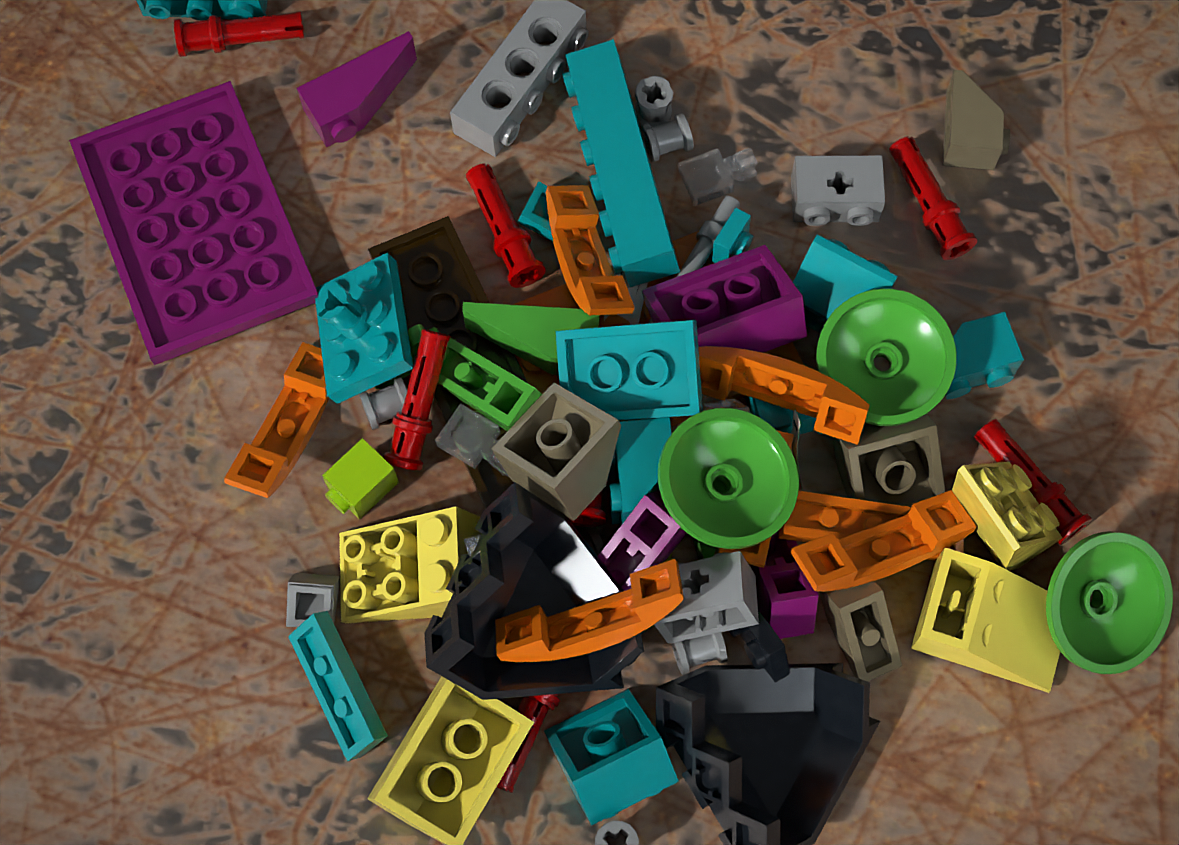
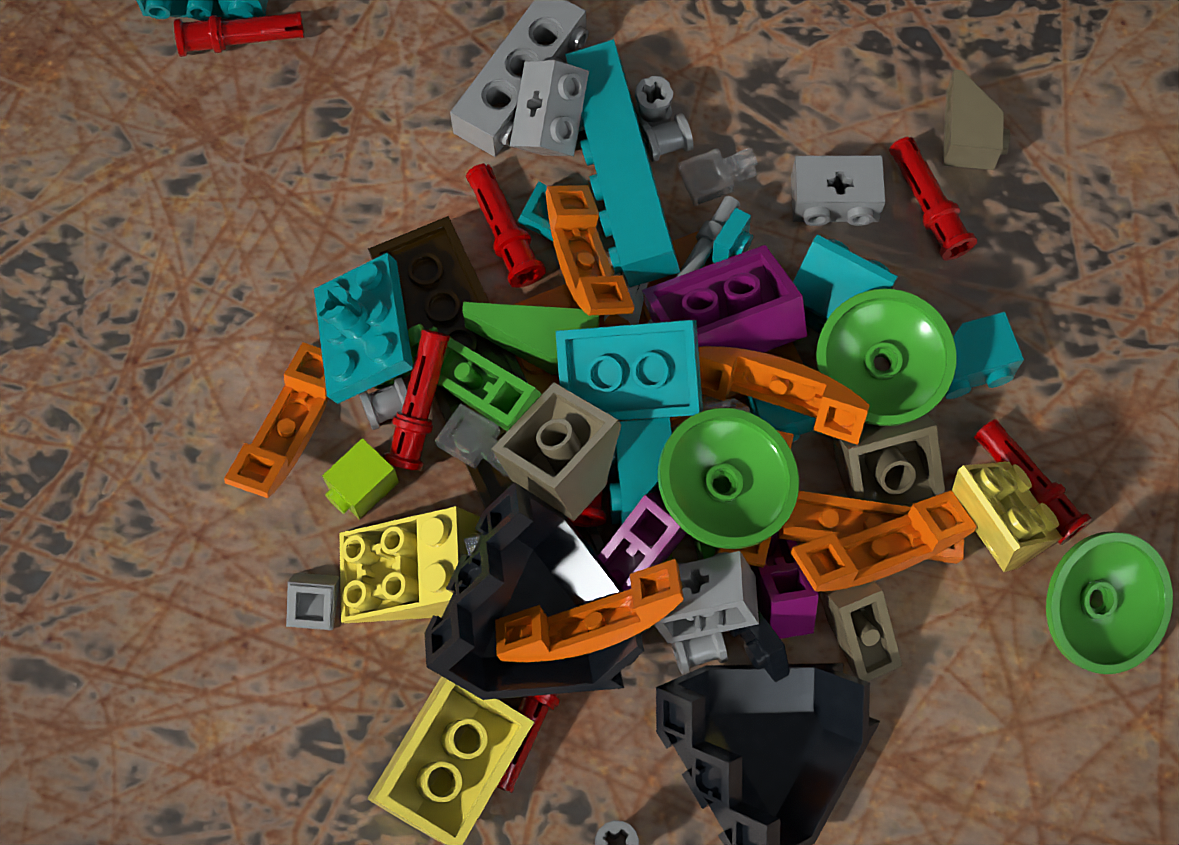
magenta plate [69,81,318,365] -> none
teal plate [288,611,388,762] -> none
magenta slope [297,31,417,148] -> none
teal slope [544,689,679,826] -> none
sticker [791,409,803,491] -> none
light yellow slope [911,547,1060,693] -> none
none -> light grey brick [510,60,589,156]

